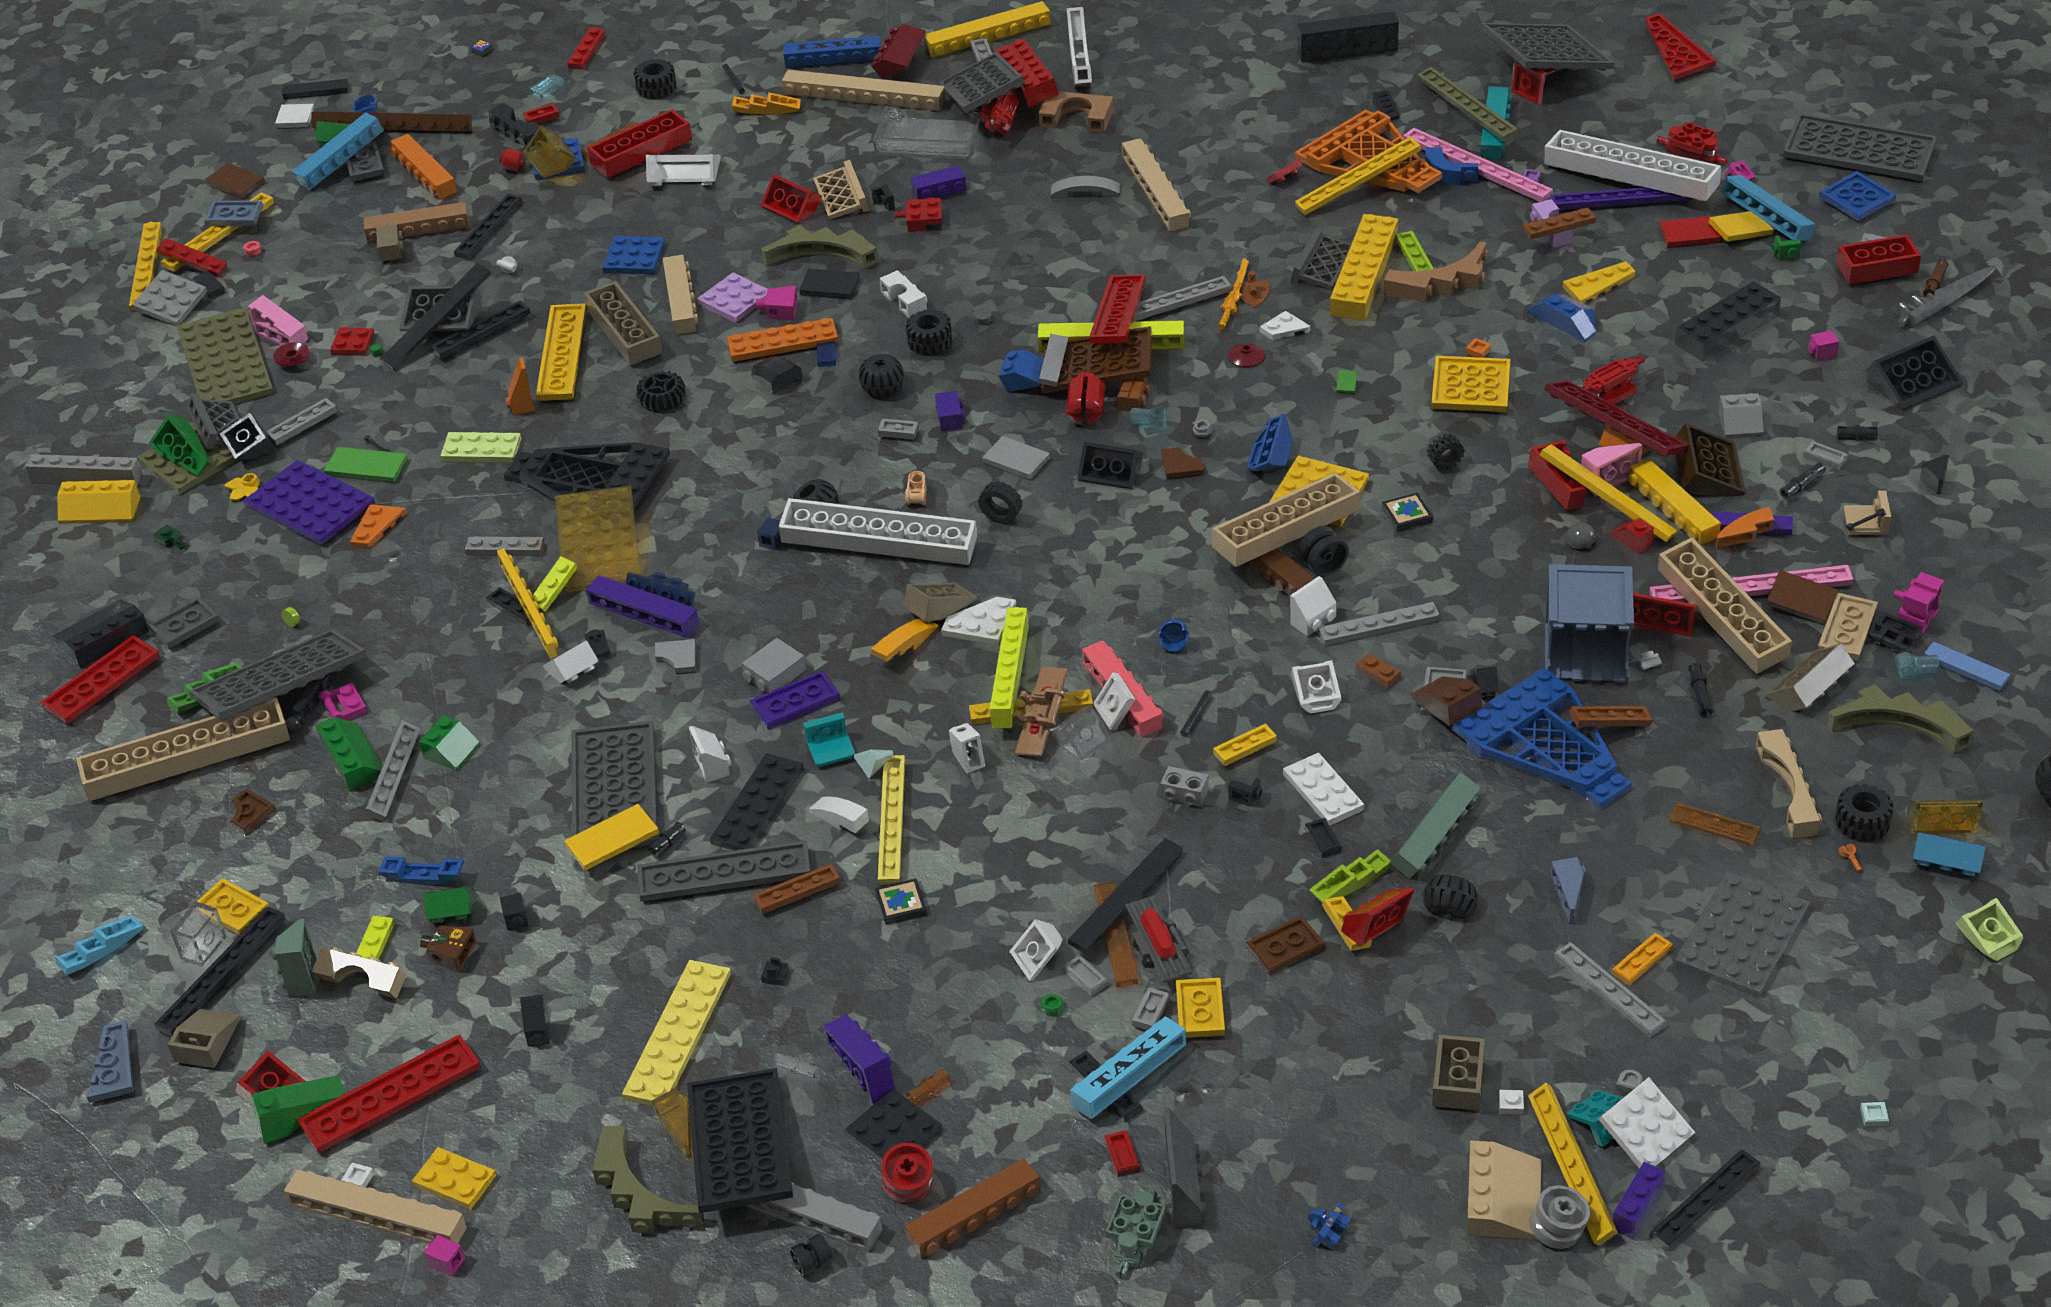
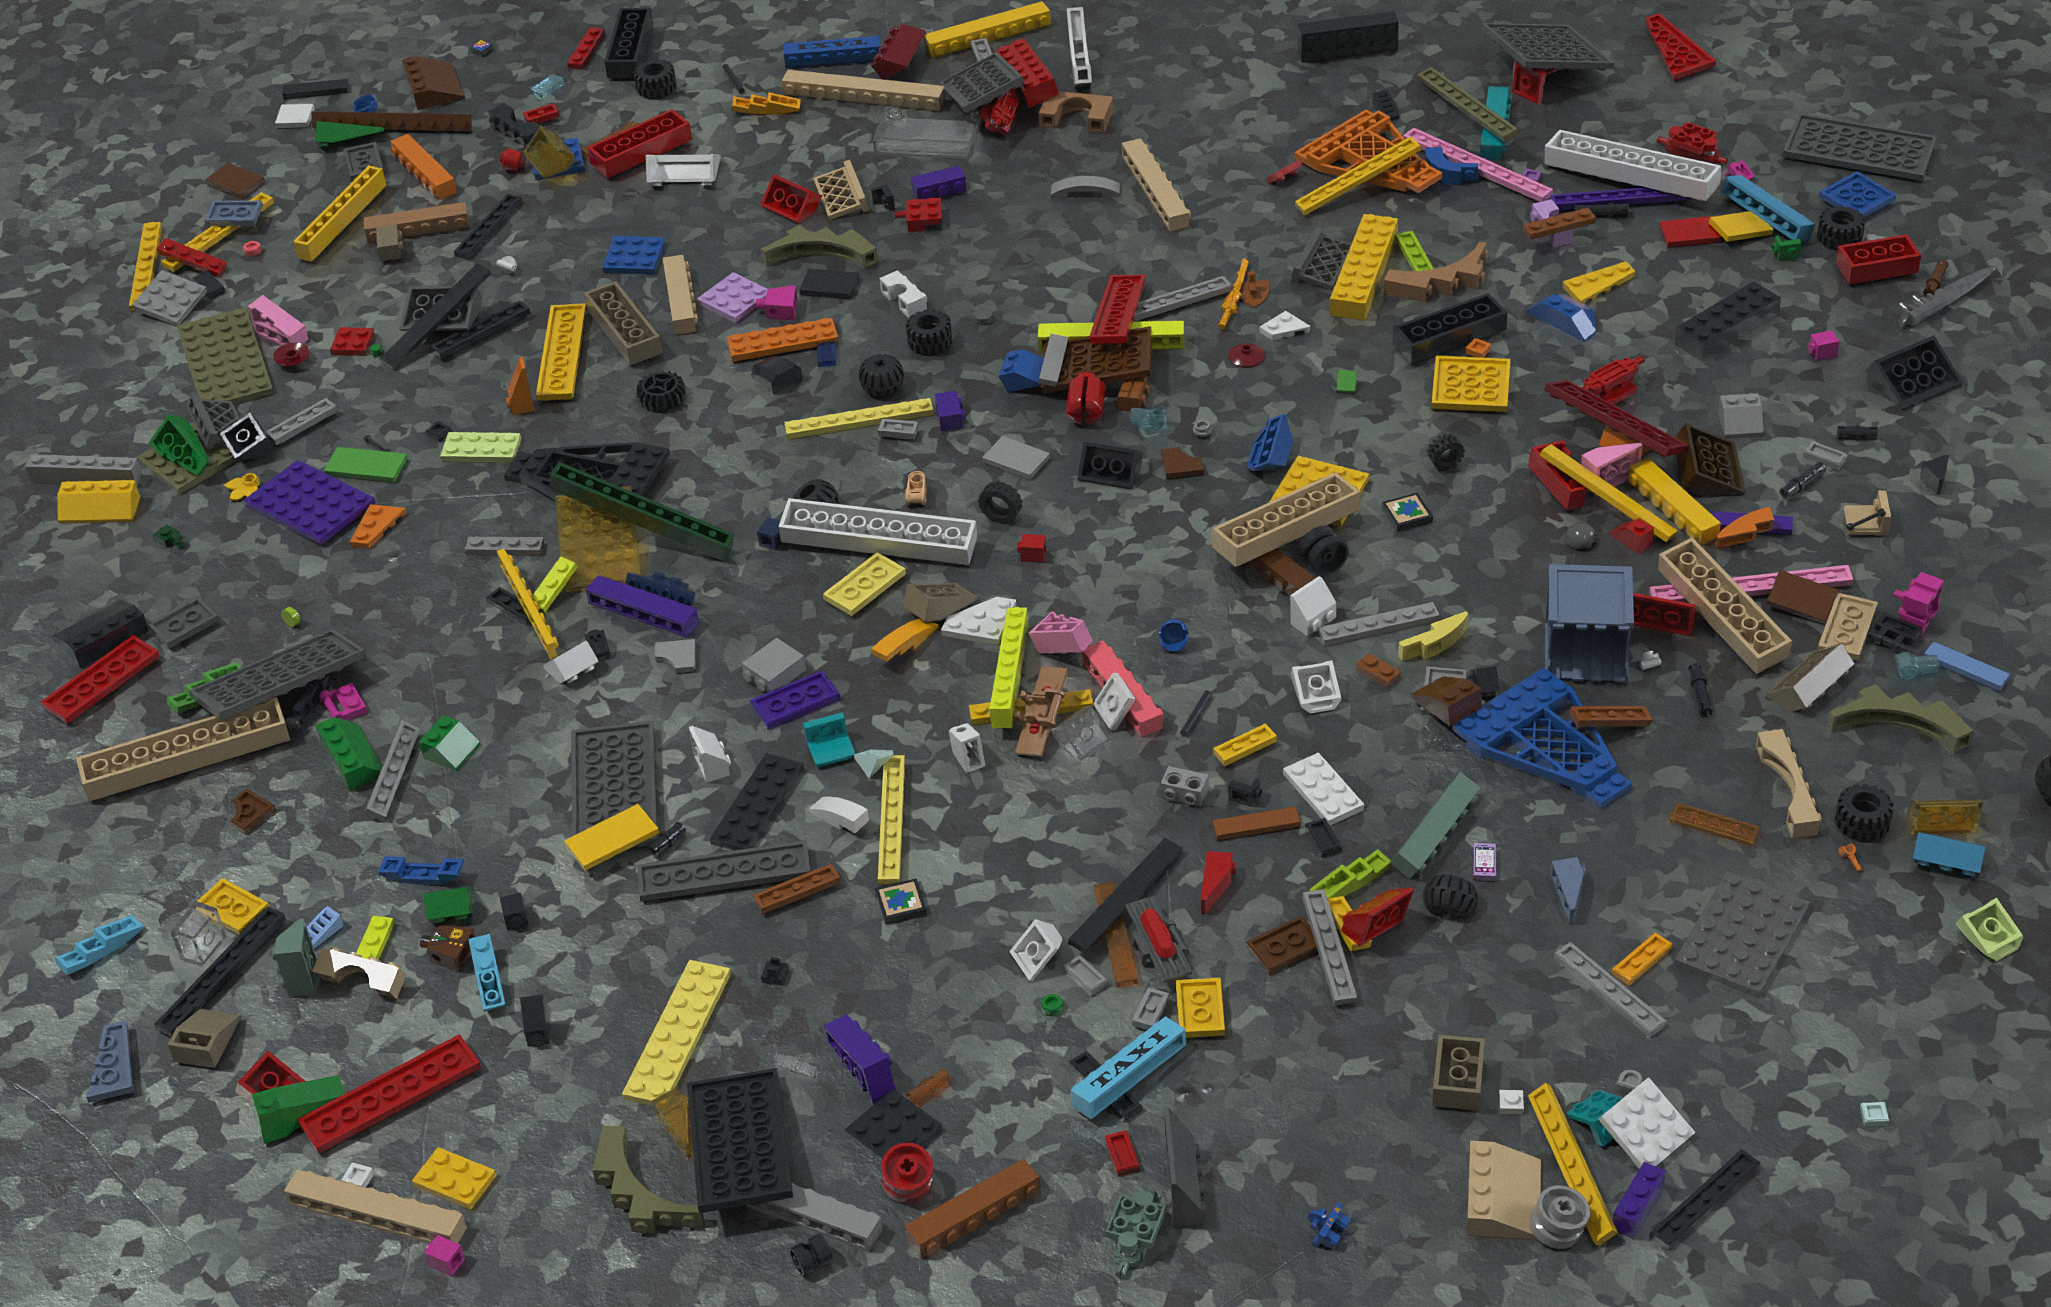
dark azure brick [292,112,383,190] -> none
none -> yellow brick [293,166,386,262]
none -> light blue slope [307,906,344,949]
none -> reddish brown slope [402,56,465,110]
none -> black tile [425,421,452,442]
none -> medium azure slope [468,934,506,1012]
none -> dark green brick [549,462,734,562]
none -> black brick [604,8,653,79]
none -> light yellow plate [784,398,934,439]
none -> light yellow plate [823,552,906,616]
none -> red brick [1017,534,1047,563]
none -> bright pink wedge [1029,611,1093,654]
none -> red slope [1201,851,1237,915]
none -> dark orange tile [1212,807,1301,841]
none -> light grey plate [1302,889,1357,1005]
none -> black brick [1393,293,1508,364]
none -> light yellow slope [1398,611,1468,662]
none -> tile [1474,843,1496,881]
none -> black pin [1575,203,1629,217]
none -> black tyre [1817,206,1865,250]

